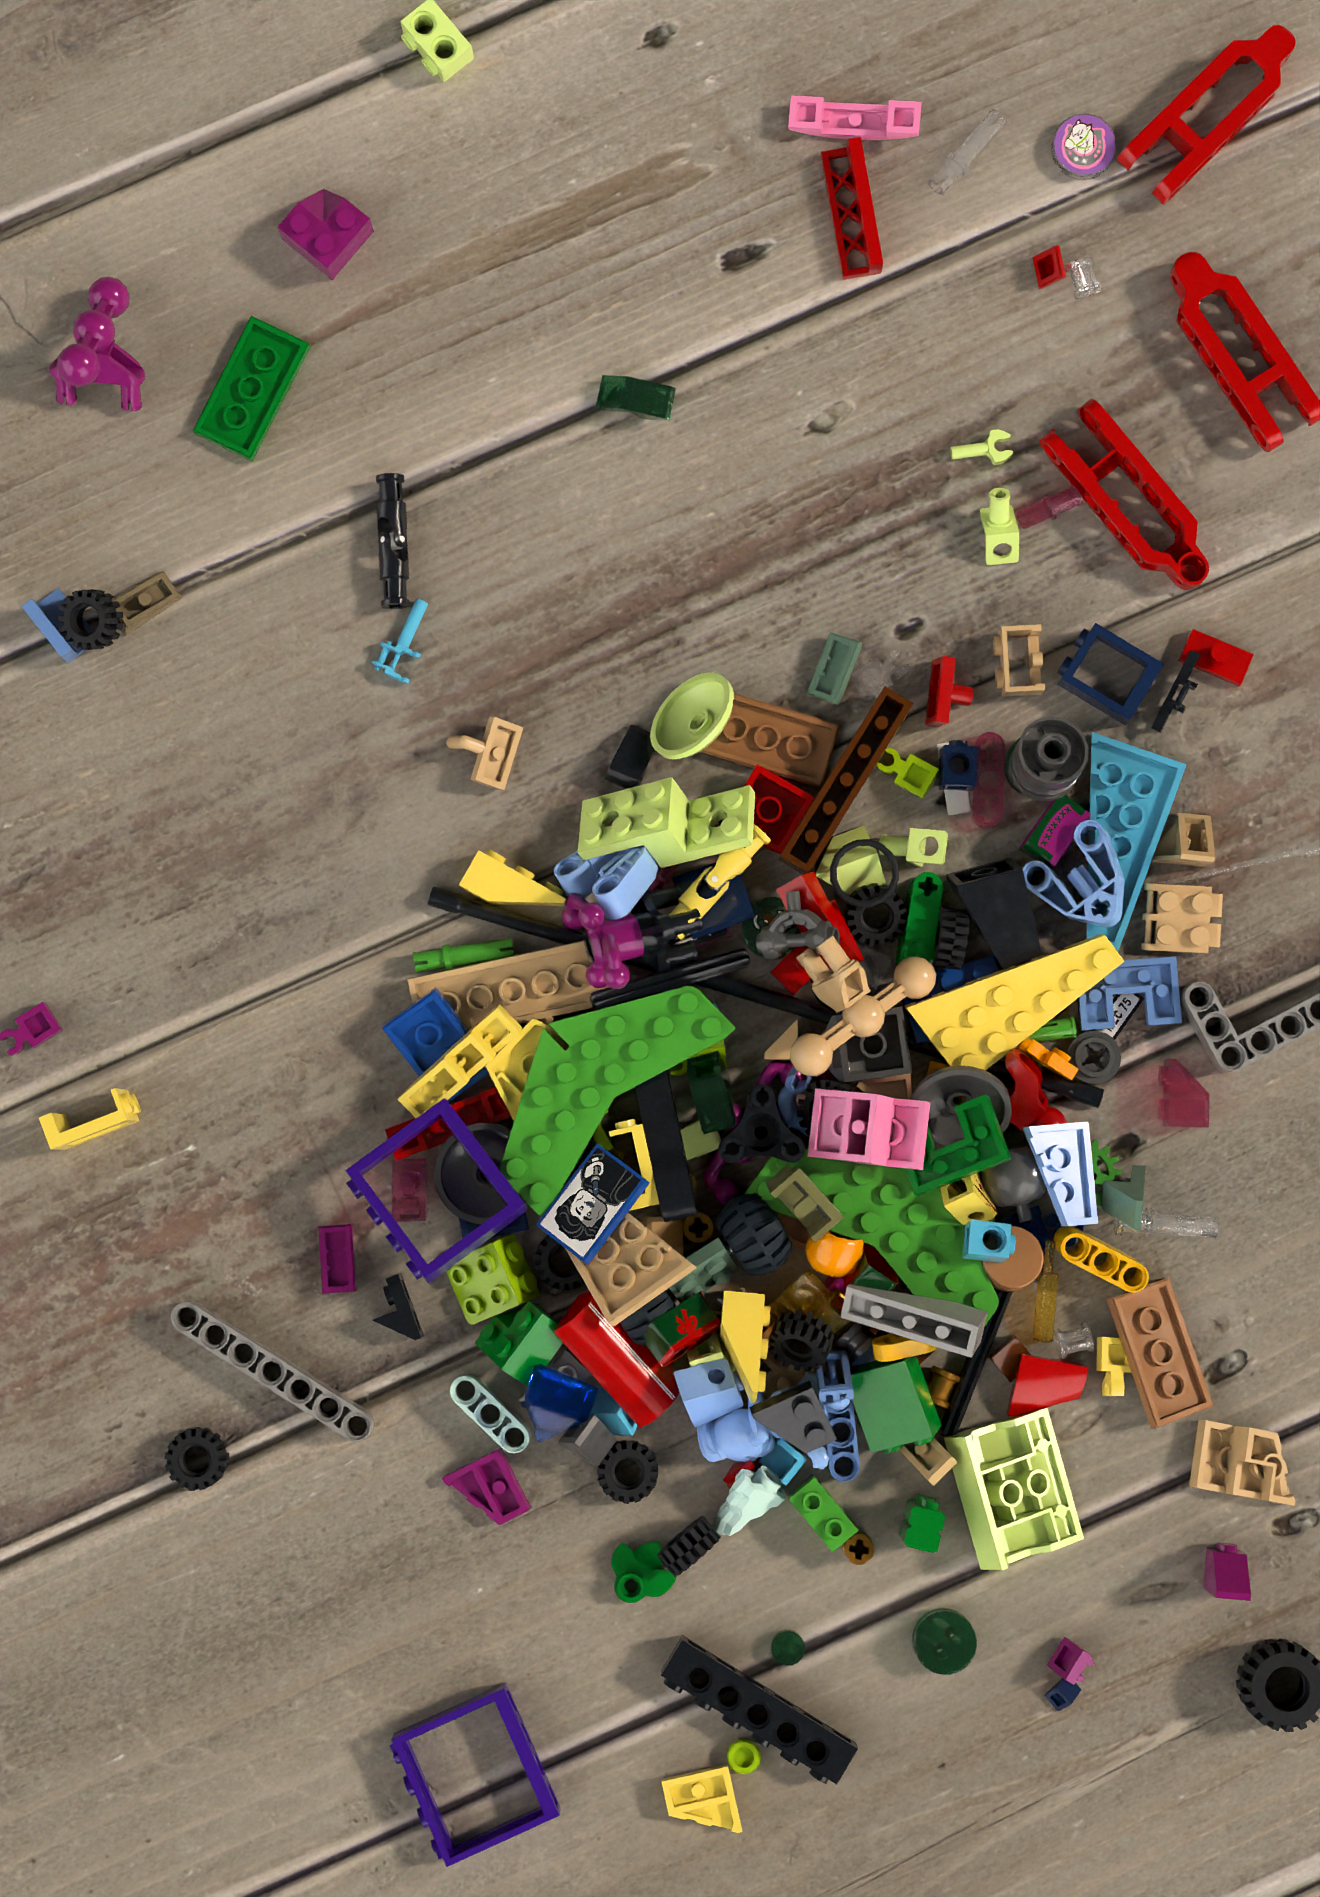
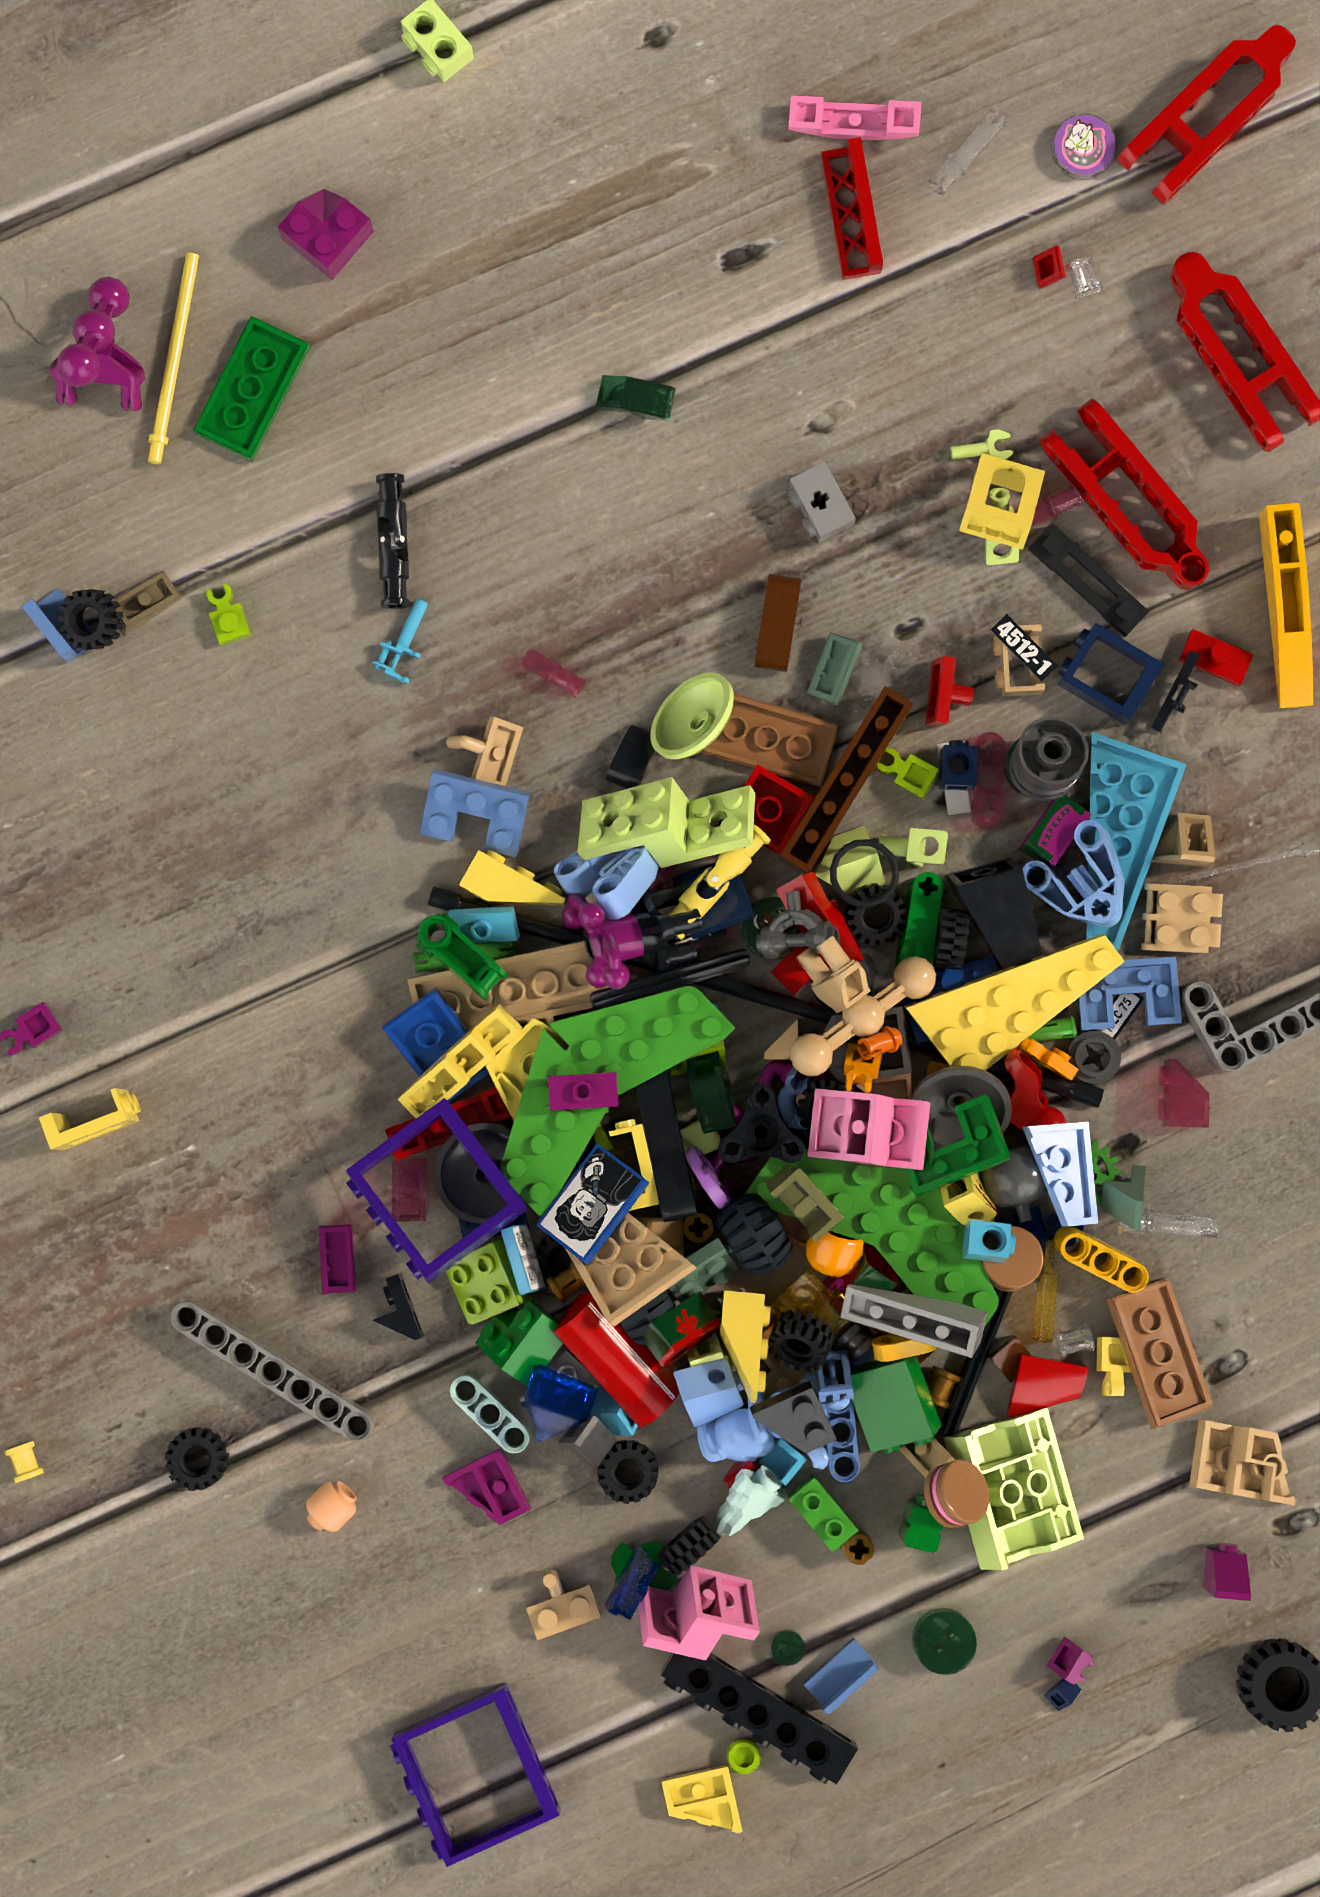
none -> light yellow bush [4,1441,44,1483]
none -> light yellow bar [148,252,199,464]
none -> lime plate [206,583,252,646]
none -> light nougat head [306,1481,357,1532]
none -> green piece [416,913,509,1001]
none -> medium blue plate [420,769,531,857]
none -> medium azure plate [447,906,520,943]
none -> tile [501,1224,546,1295]
none -> clear pink axle [521,649,586,698]
none -> tan plate [526,1569,601,1641]
none -> pearl gold bush [546,1261,587,1304]
none -> magenta plate [548,1072,619,1110]
none -> clear blue slope [604,1544,659,1620]
none -> bright pink bracket [637,1565,760,1660]
none -> medium lavender tile [684,1146,731,1209]
none -> reddish brown beam [754,574,801,672]
none -> light grey brick [786,461,856,544]
none -> medium blue panel [803,1637,879,1715]
none -> light orange plate [844,1043,882,1093]
none -> orange pin [857,1026,902,1060]
none -> medium nougat head [924,1460,989,1528]
none -> light yellow panel [959,453,1045,550]
none -> black sticker [991,614,1058,682]
none -> black container [1028,523,1149,637]
none -> yellow slope [1259,503,1313,709]

